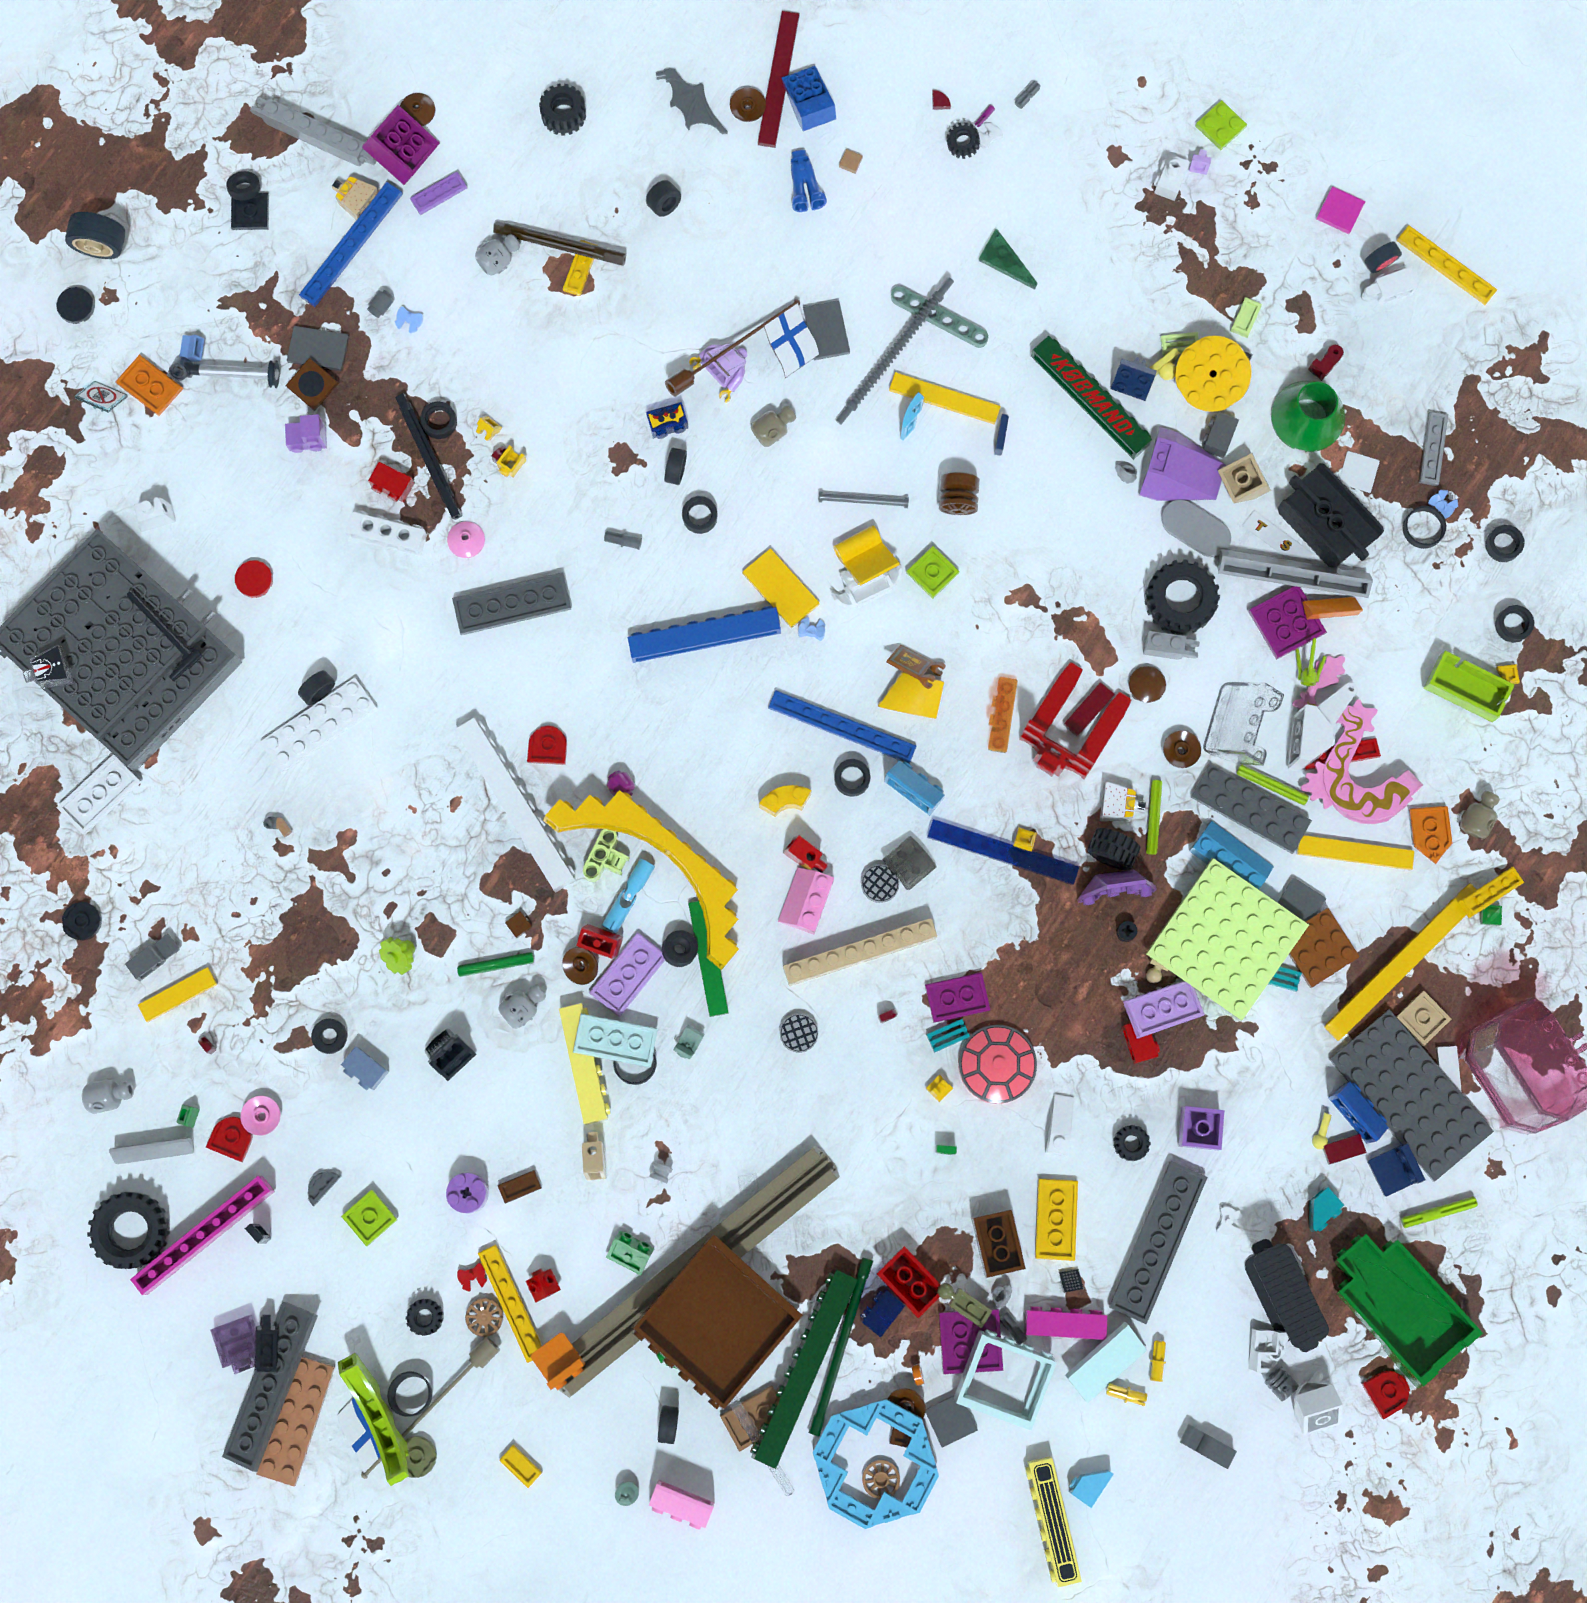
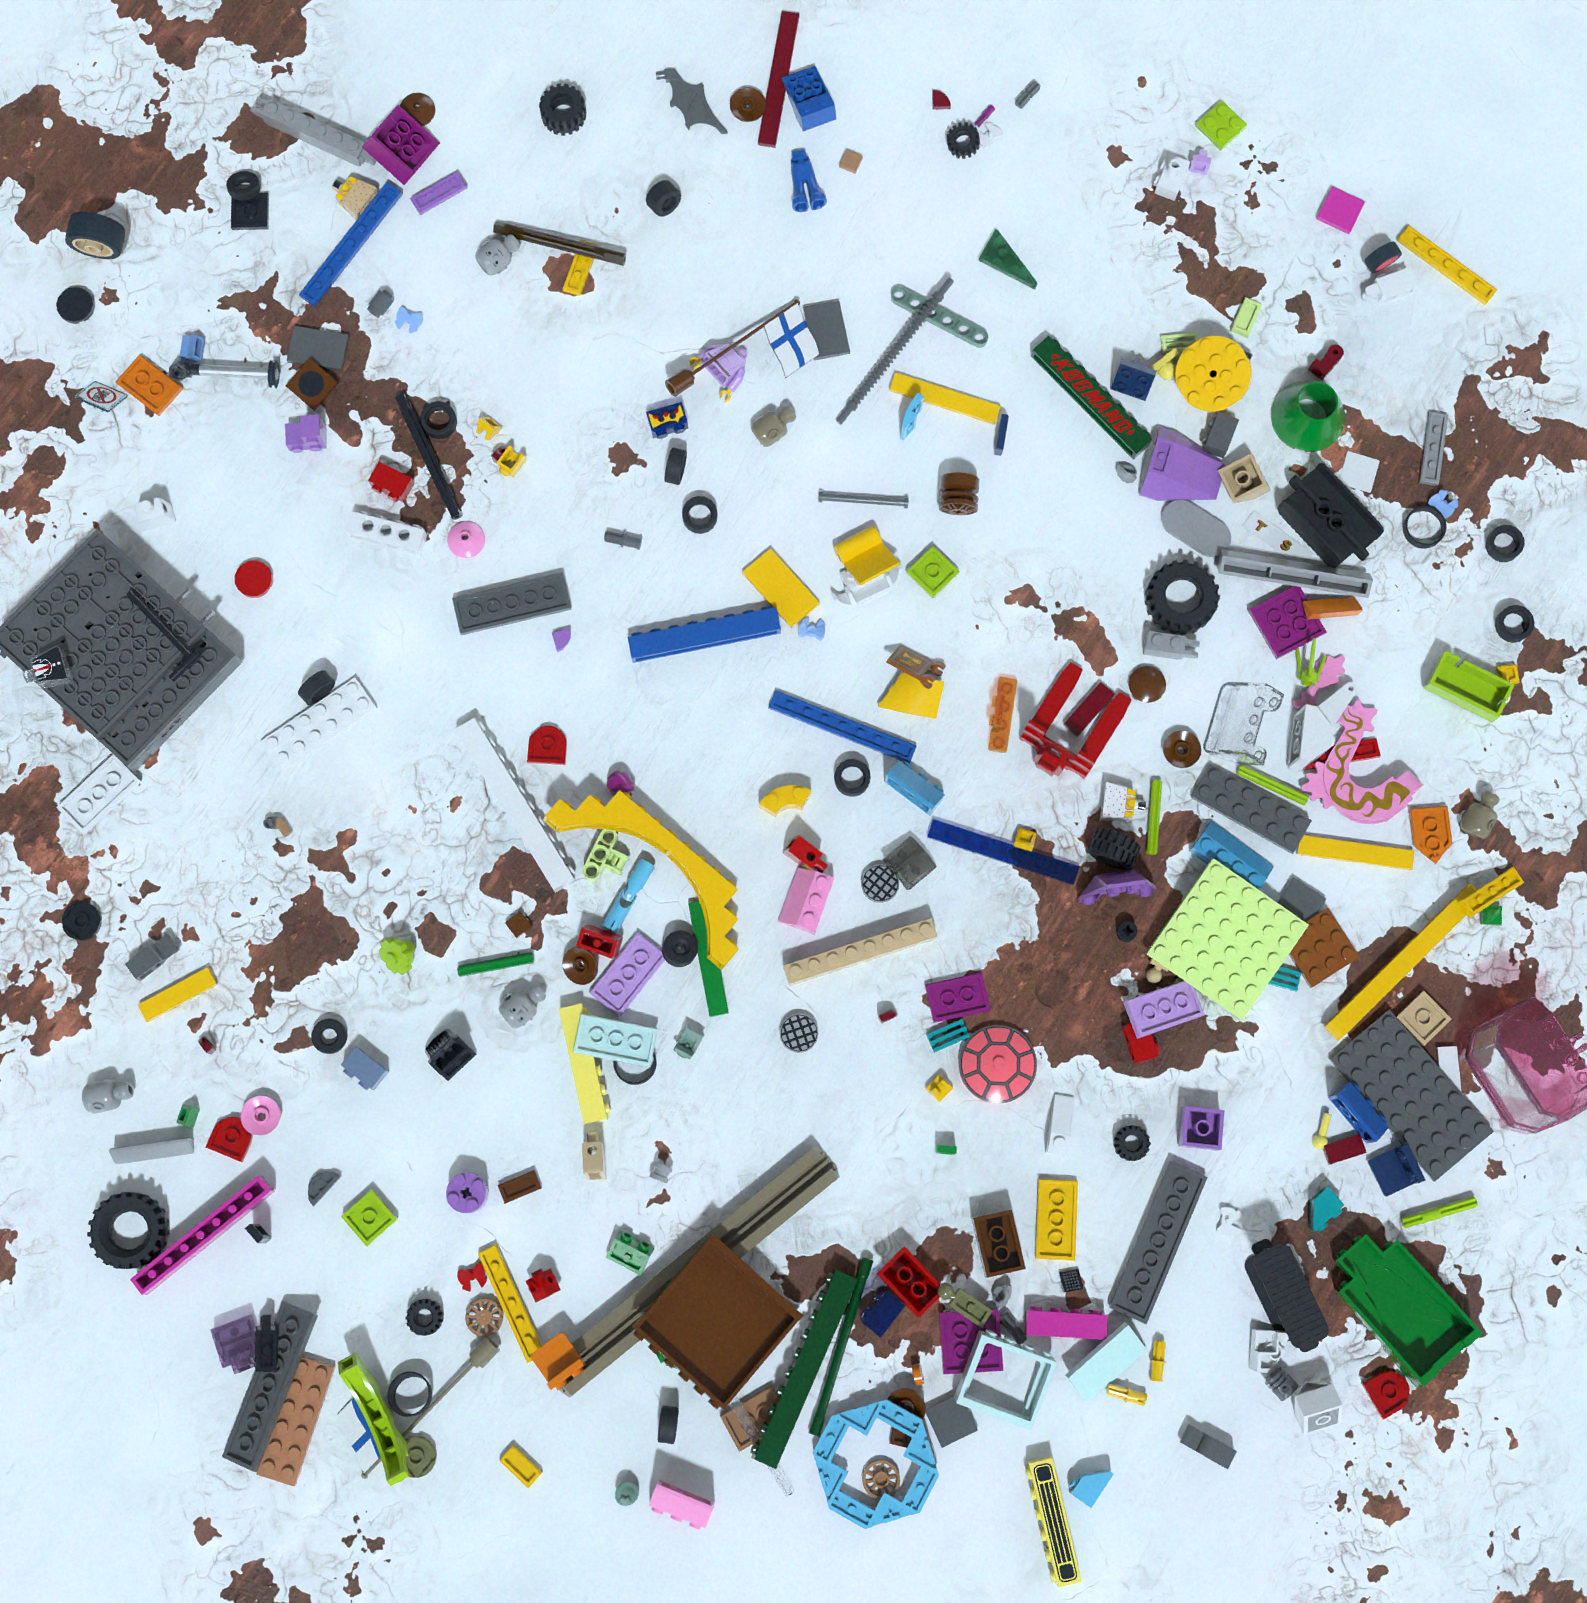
none -> medium lavender tile [552,628,571,652]

